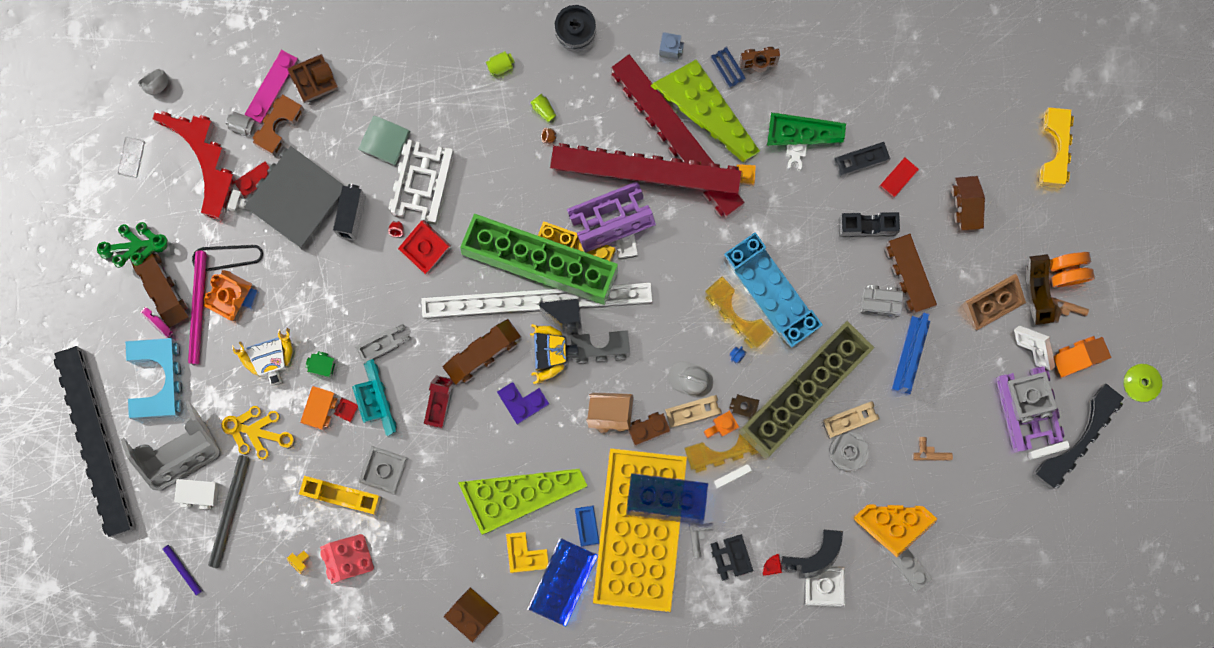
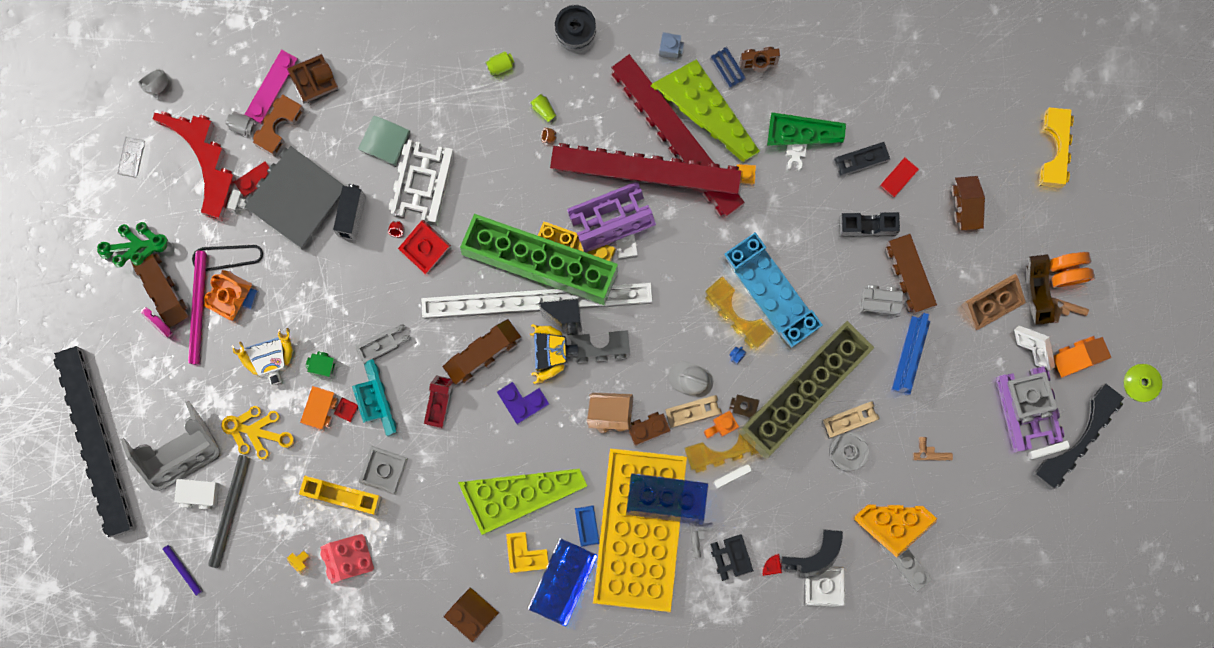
medium azure arch [125,338,182,420] -> none

